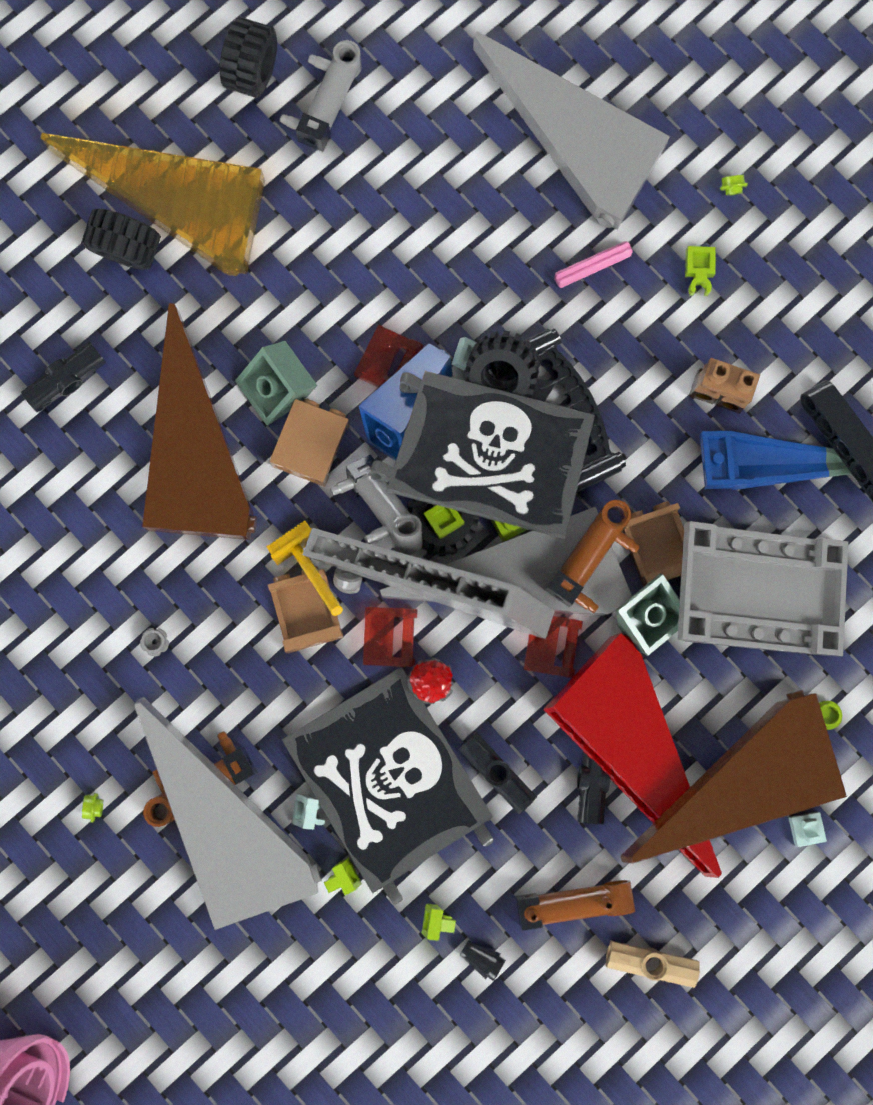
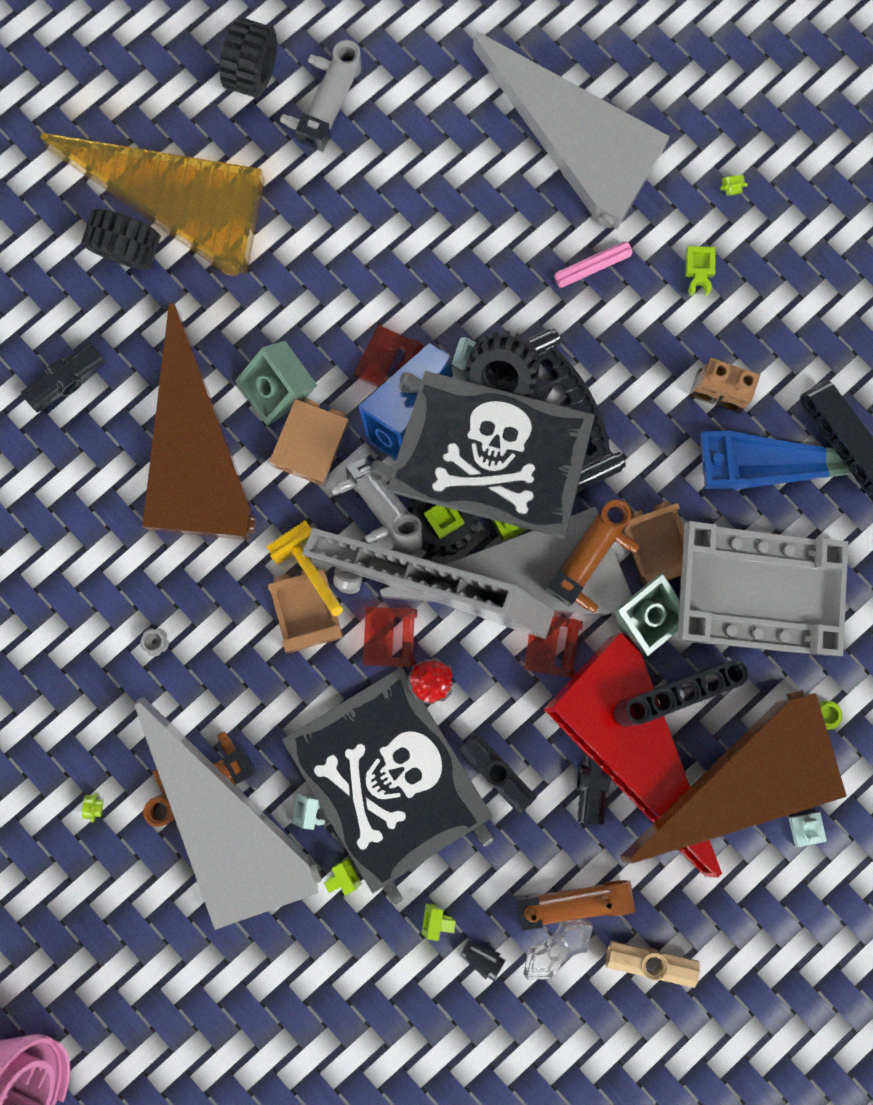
none -> clear tile [523,920,593,980]
none -> black beam [614,660,749,727]

